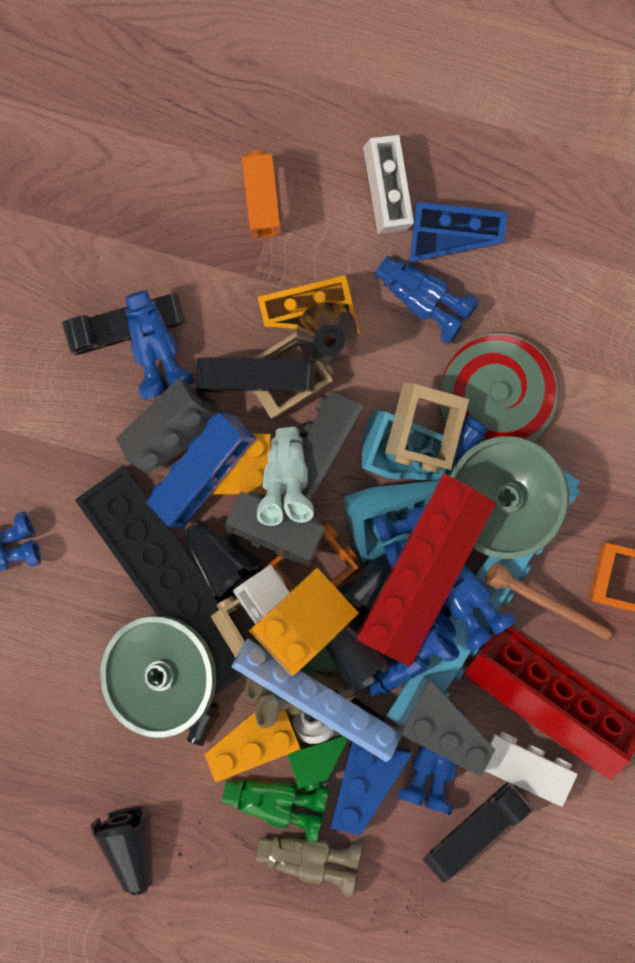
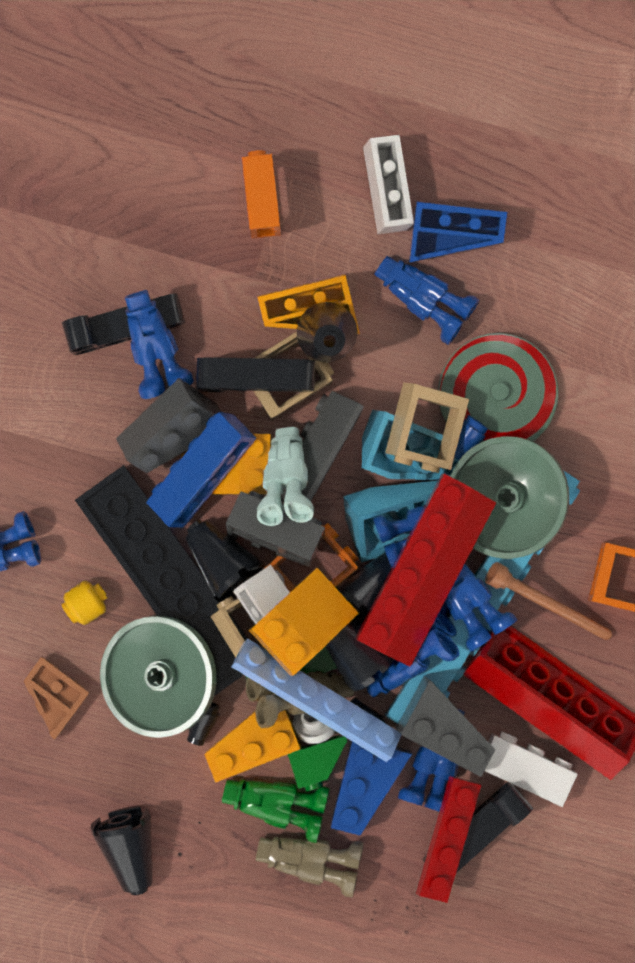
none -> nougat wing [23,656,91,740]
none -> yellow head [61,580,108,625]
none -> red plate [416,776,481,903]

